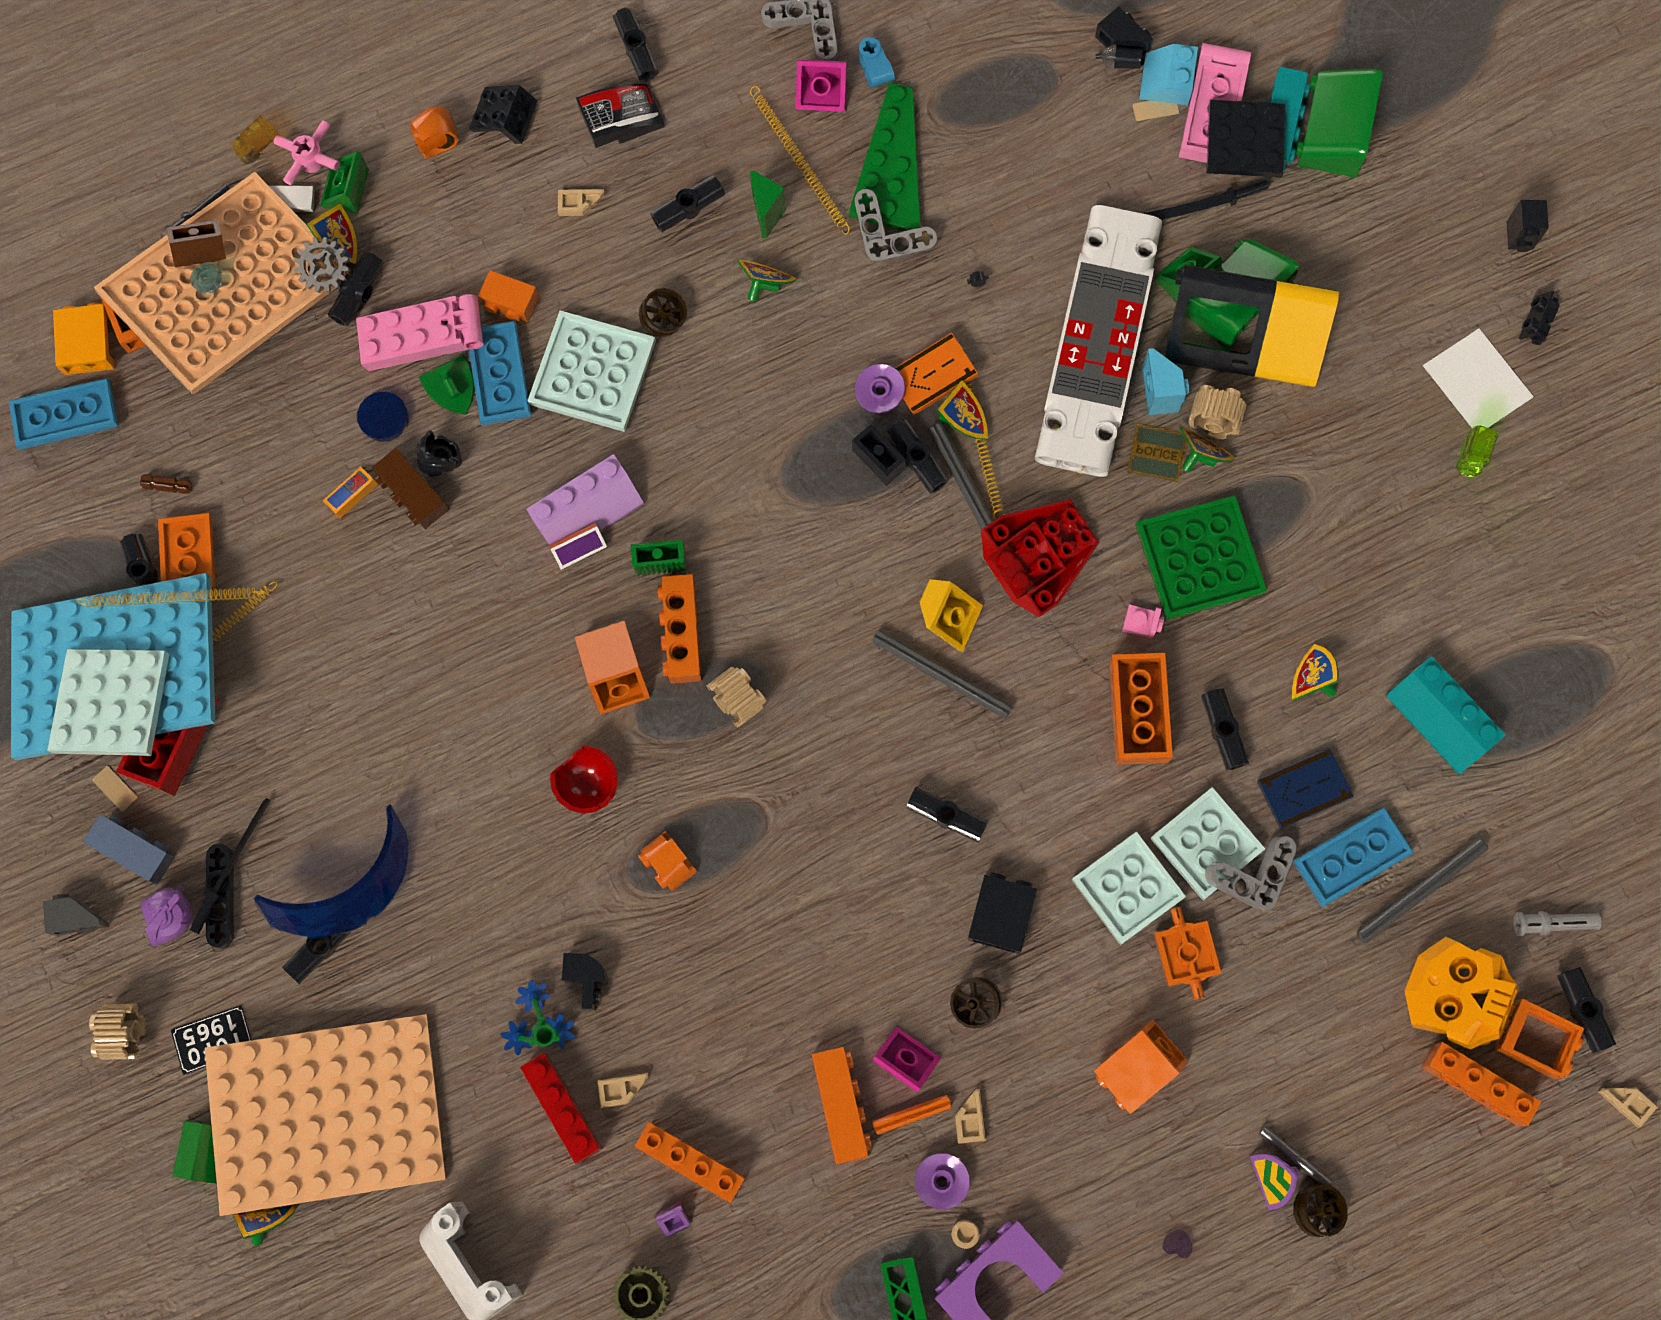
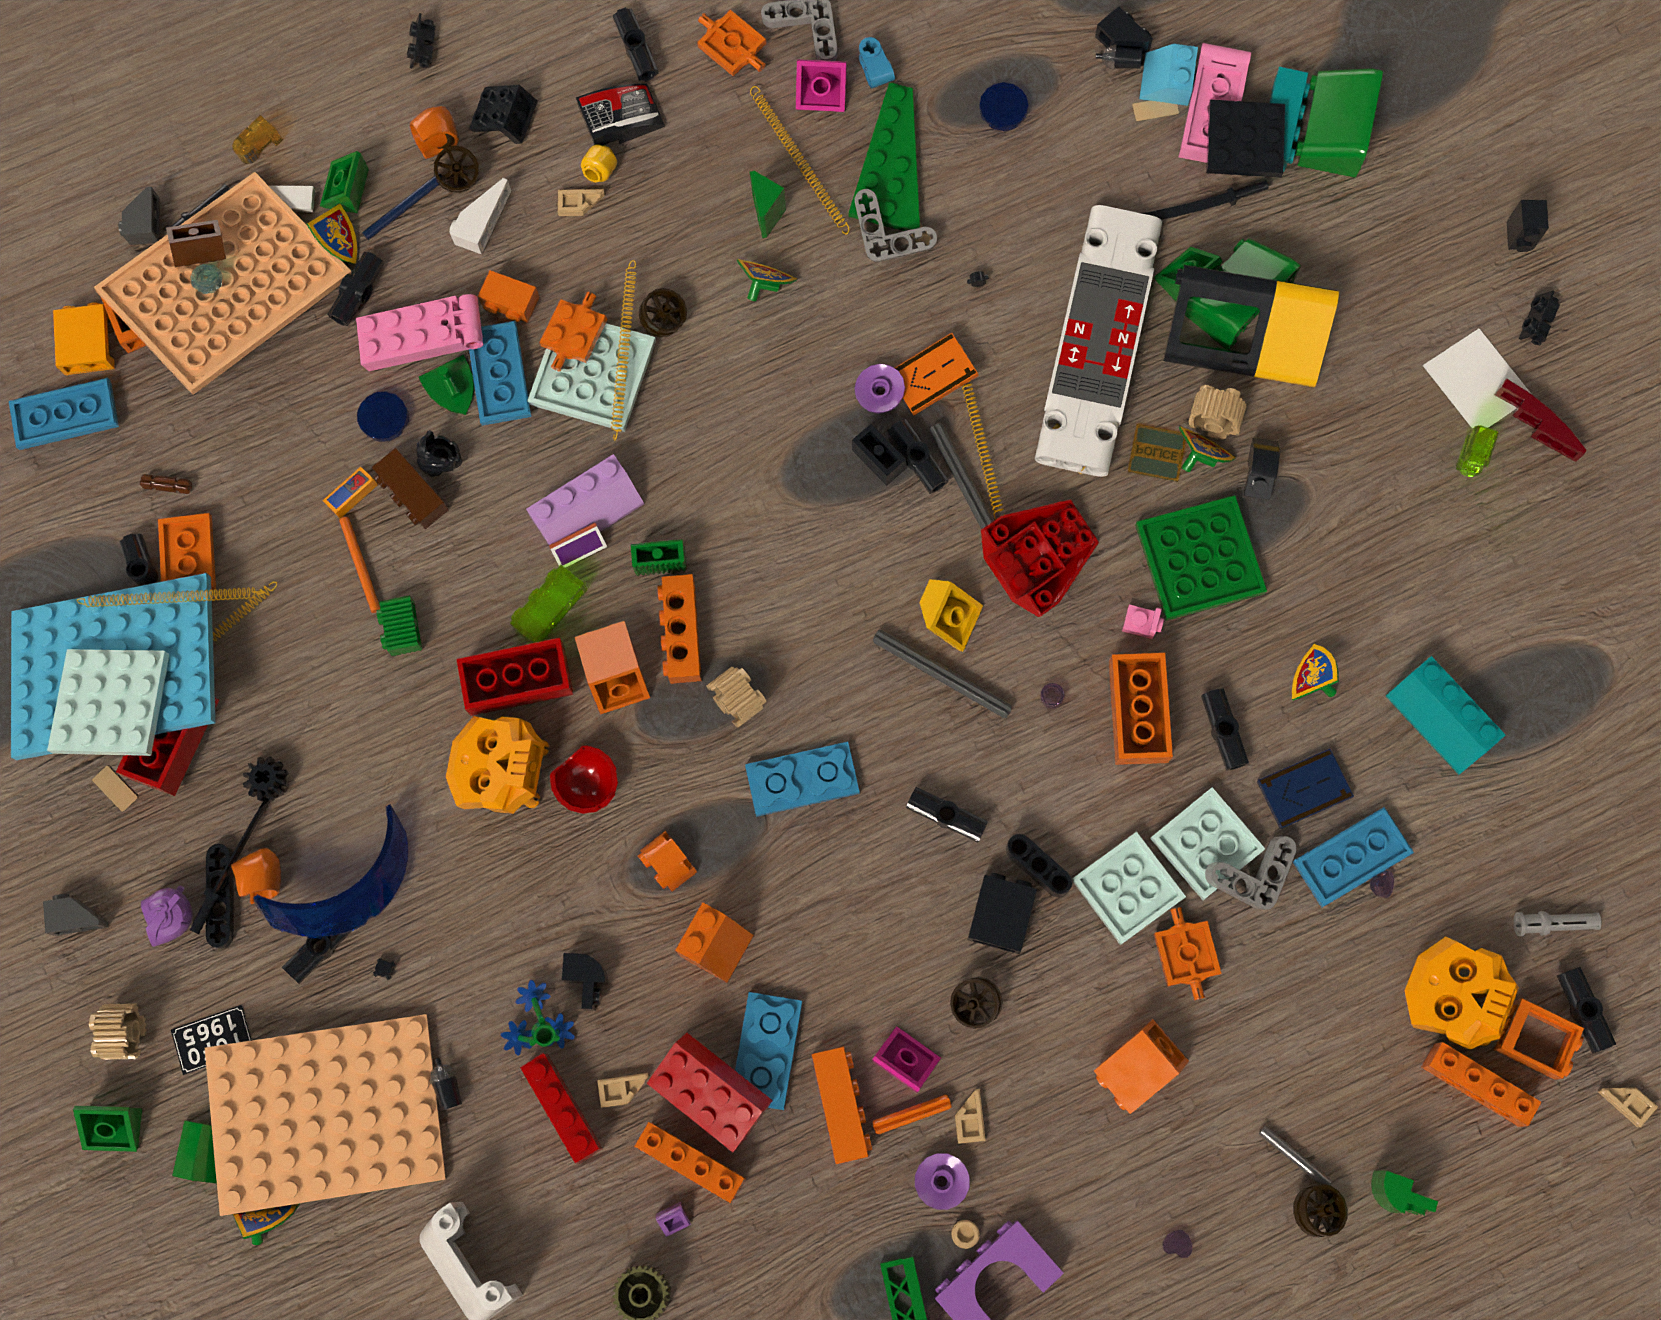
sand blue brick [83,814,175,885] -> none
bright pink bar [274,120,340,185] -> none
light grey gear [293,237,350,293] -> none
black piece [650,175,725,233] -> none
shield [937,380,988,440] -> none
medium azure slope [1142,348,1189,415] -> none
shield [1250,1154,1300,1211] -> none
dark grey axle [1357,838,1488,943] -> none
none -> green slope [73,1106,142,1152]
none -> dark grey slope [118,187,160,245]
none -> orange piece [231,848,281,904]
none -> black gear [243,757,289,802]
none -> orange bar [339,517,380,613]
none -> dark blue bar [362,172,445,240]
none -> black piece [373,958,396,980]
none -> green brick [376,595,422,656]
none -> black hinge [407,13,436,69]
none -> black piece [429,1058,462,1111]
none -> dark brown wheel [434,146,479,193]
none -> light orange brick [446,716,549,814]
none -> white slope [450,178,511,254]
none -> red brick [456,638,574,716]
none -> clear neon green brick [510,565,587,643]
none -> orange plate [539,292,608,372]
none -> yellow head [580,145,617,182]
none -> yellow piece [611,260,637,441]
none -> red brick [647,1033,773,1152]
none -> orange slope [675,902,754,983]
none -> orange plate [697,10,766,76]
none -> dark azure piece [735,992,802,1110]
none -> dark azure piece [745,742,860,817]
none -> clear blue tile [979,82,1029,131]
none -> black beam [1006,834,1072,898]
none -> bush [1041,683,1064,709]
none -> black brick [1244,438,1280,500]
none -> clear purple piece [1370,871,1394,898]
none -> green brick [1371,1171,1438,1216]
none -> dark red slope [1494,378,1586,462]

